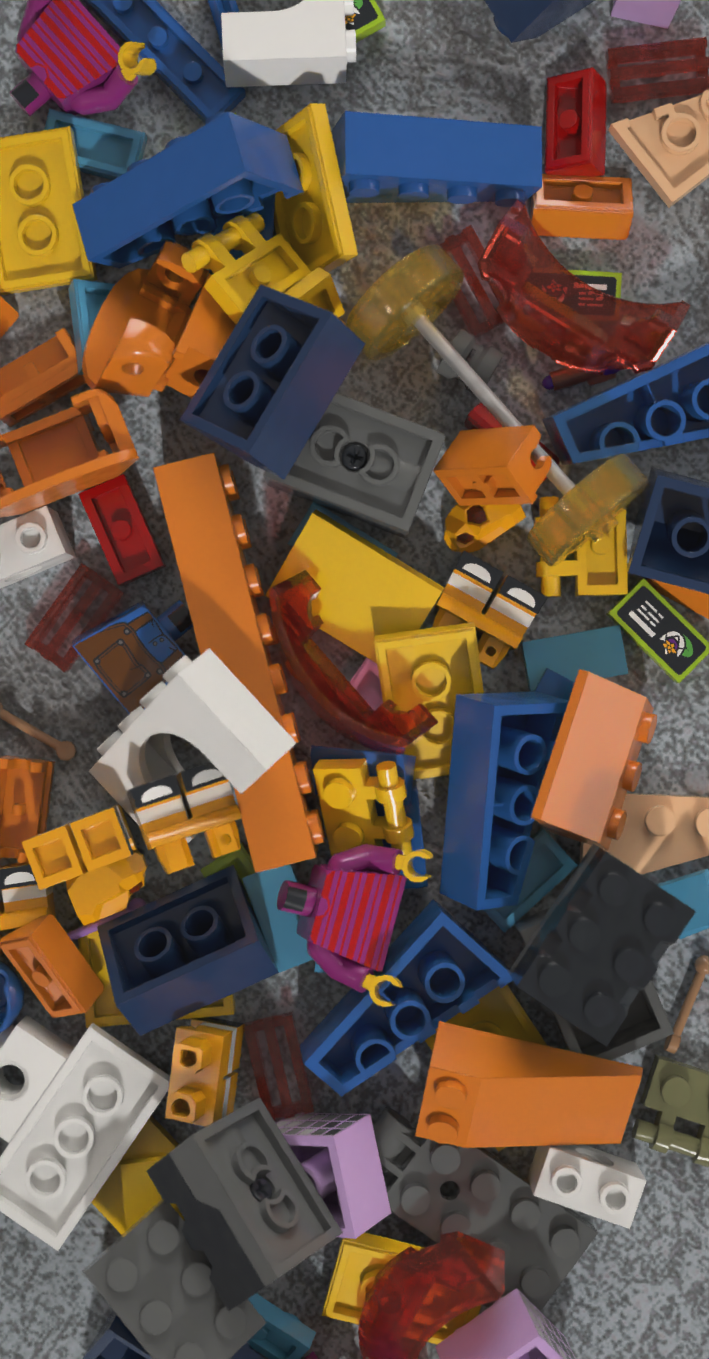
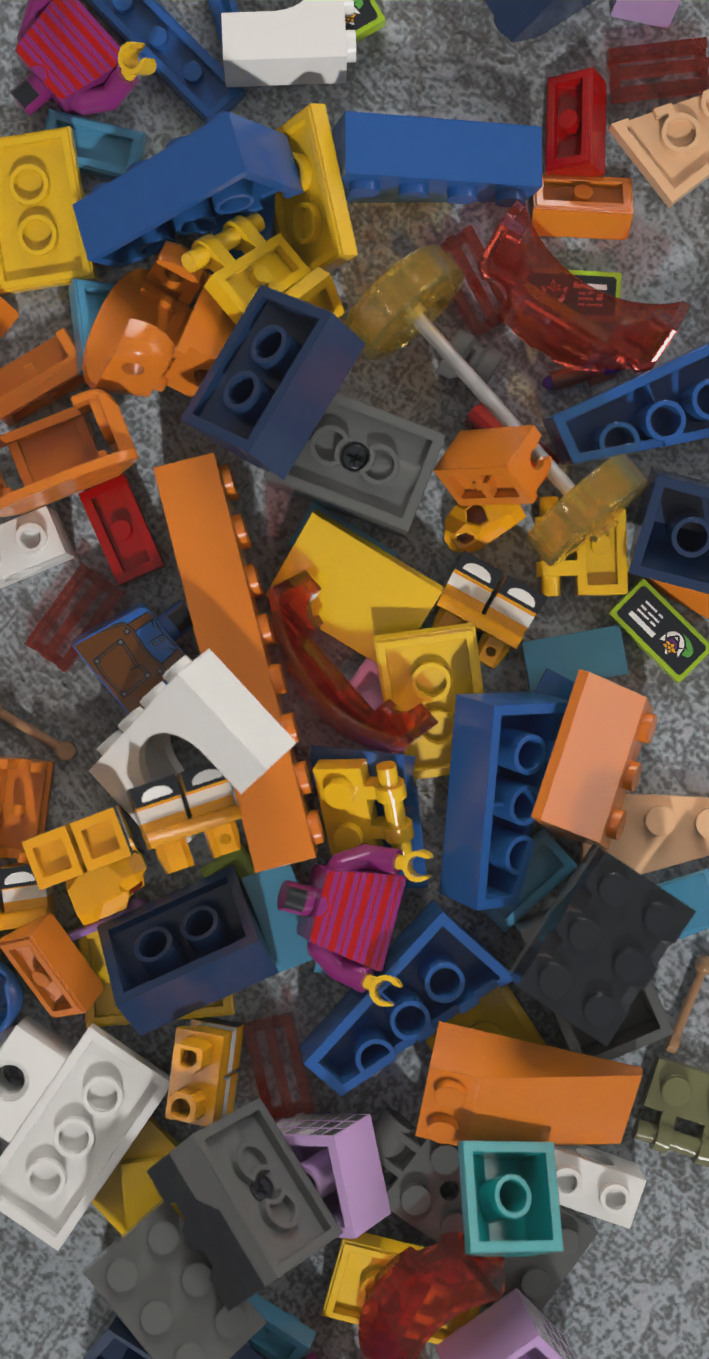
none -> teal slope [458,1141,564,1257]

